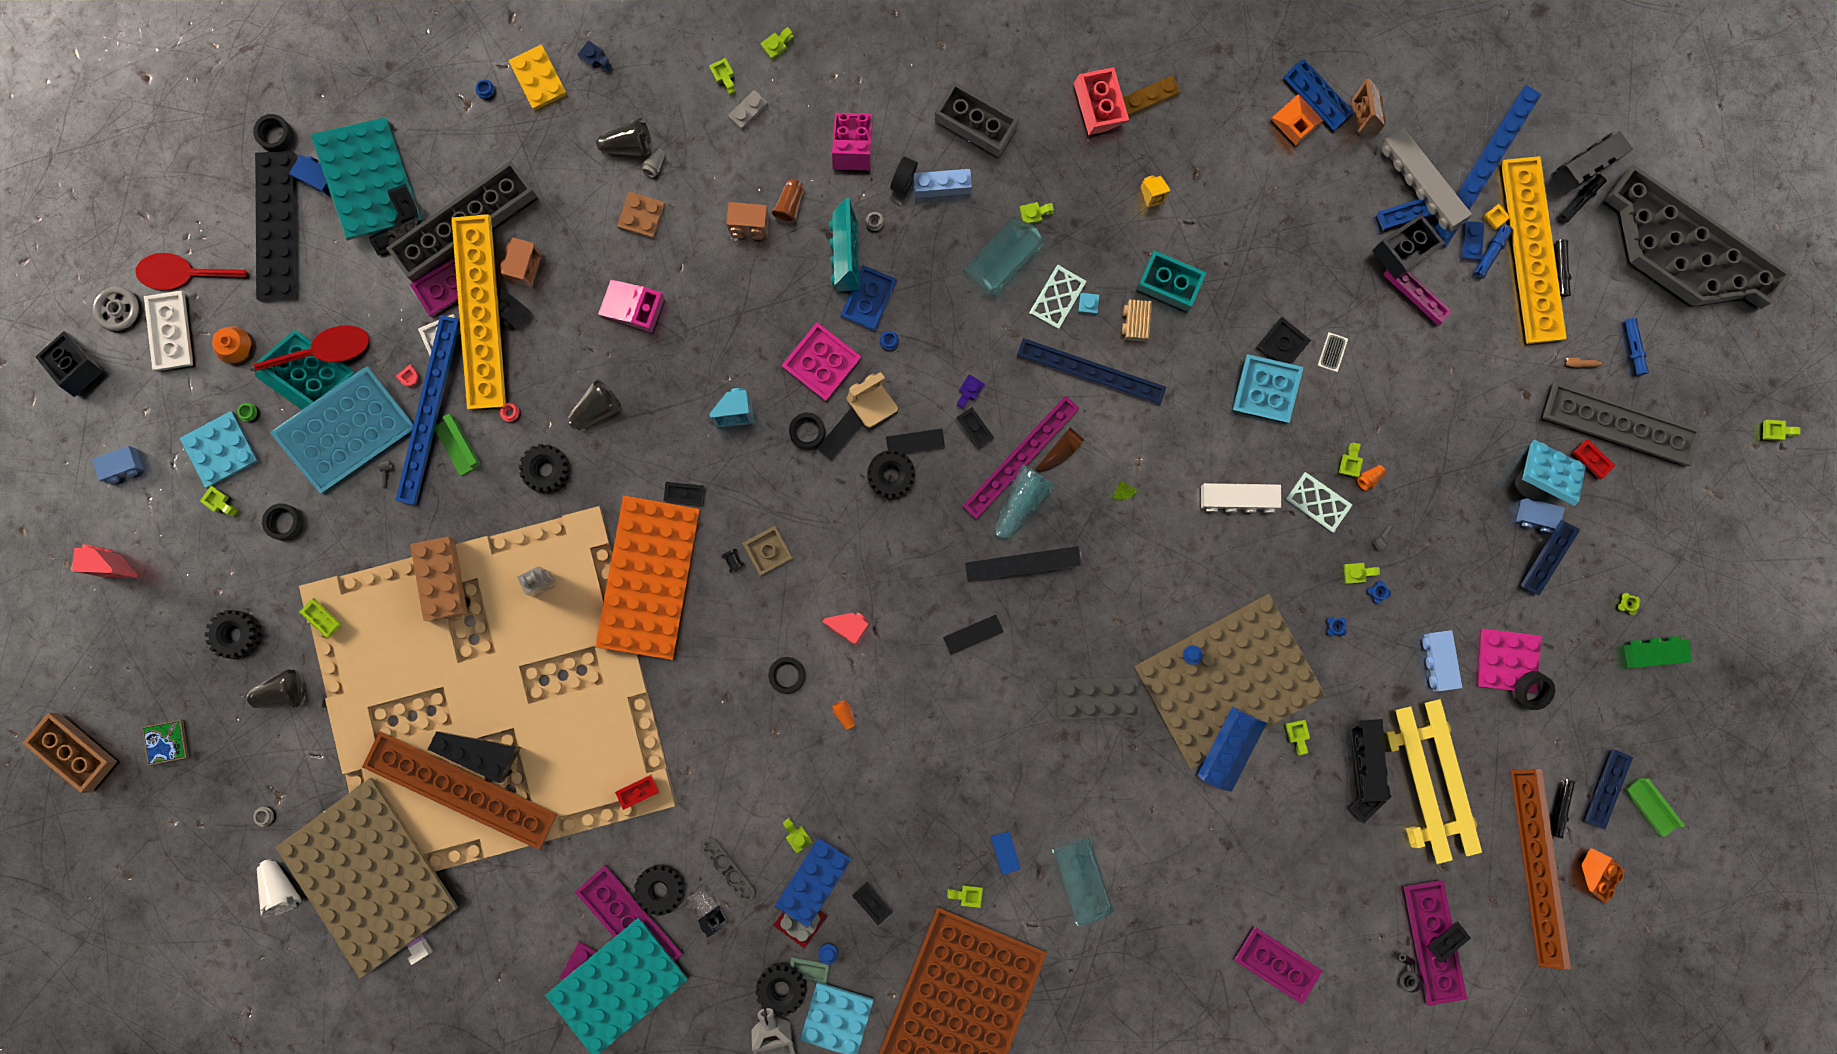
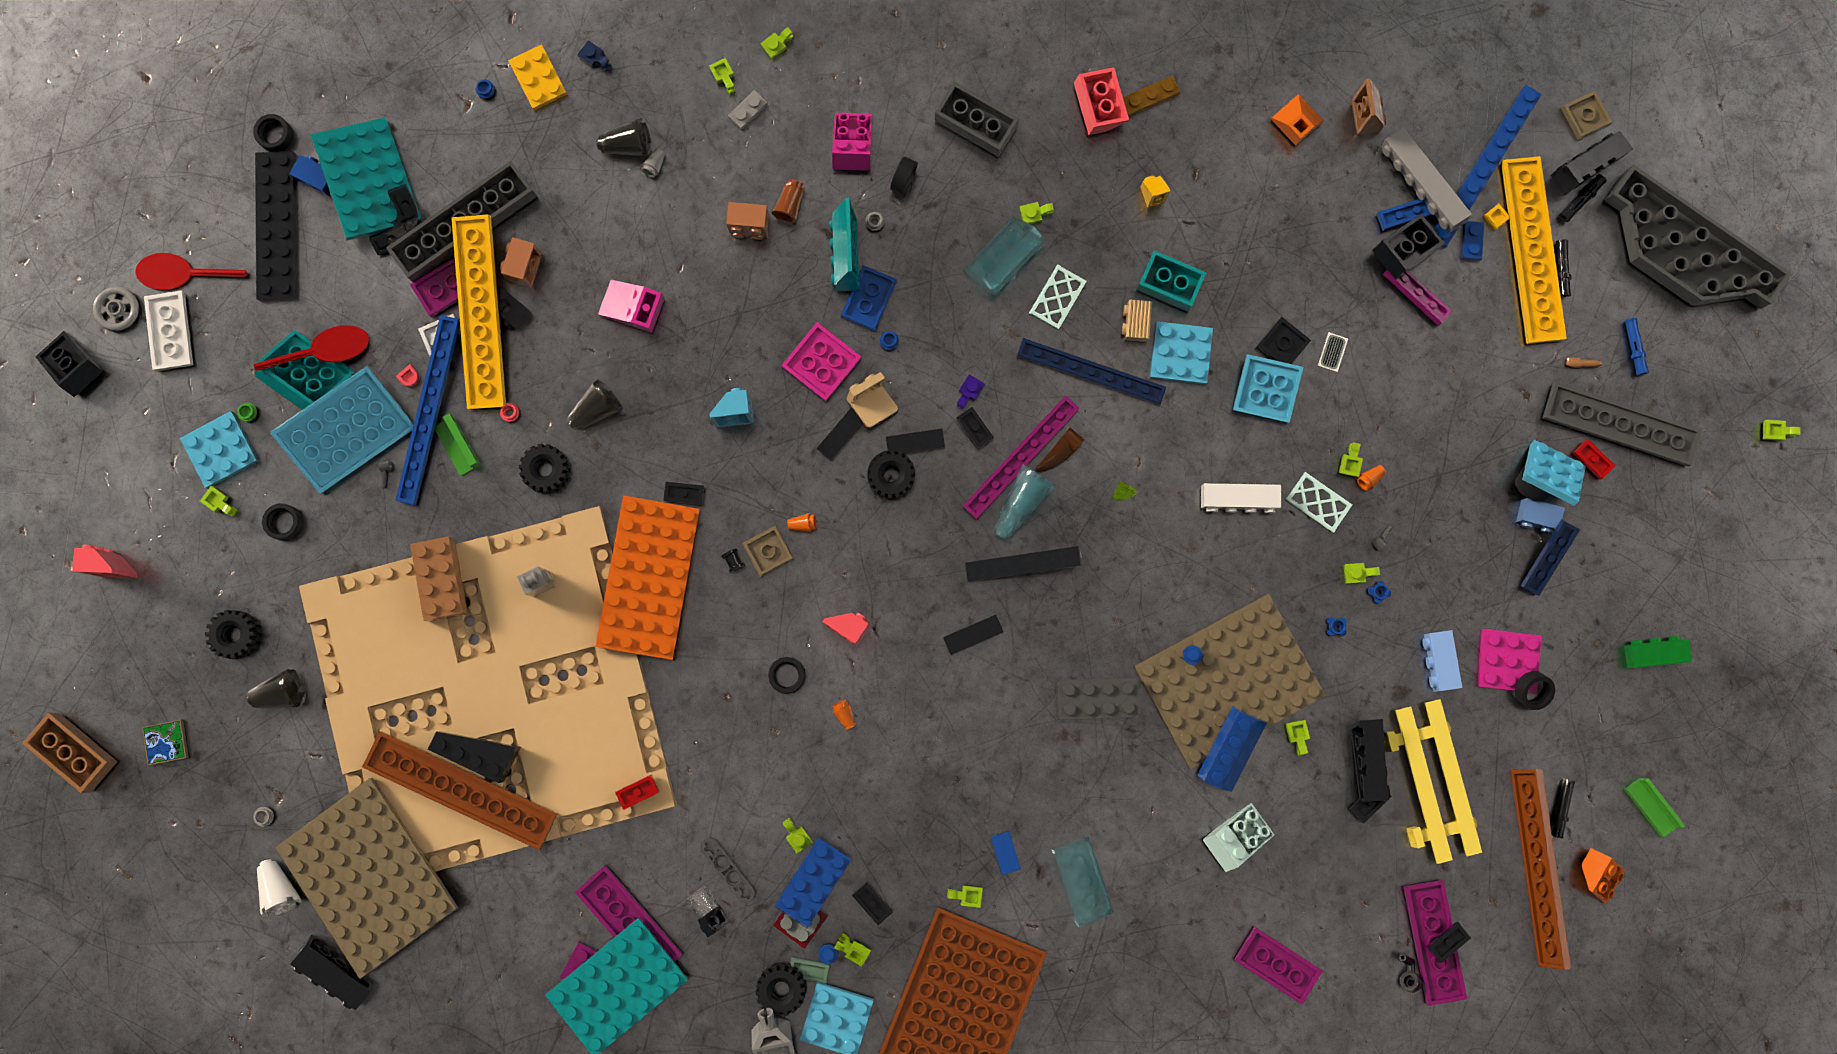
medium blue brick [92,446,144,484] -> none
orange cone [212,326,252,363] -> none
lime plate [299,598,342,639] -> none
white leg [407,934,433,965] -> none
medium nougat plate [617,191,665,239] -> none
black tyre [634,864,685,916] -> none
black tyre [789,412,826,450] -> none
light blue brick [914,169,972,198] -> none
medium azure plate [1078,293,1099,315] -> none
blue fence [1284,59,1355,131] -> none
blue pin [1474,224,1513,278] -> none
dark blue plate [1585,749,1633,829] -> none
lime plate [1618,593,1641,615] -> none
none -> black wedge [290,935,373,1011]
none -> orange cone [787,513,817,532]
none -> lime plate [834,933,871,967]
none -> medium azure plate [1150,321,1213,385]
none -> light aqua slope [1203,803,1275,872]
none -> dark tan tile [1561,90,1613,140]

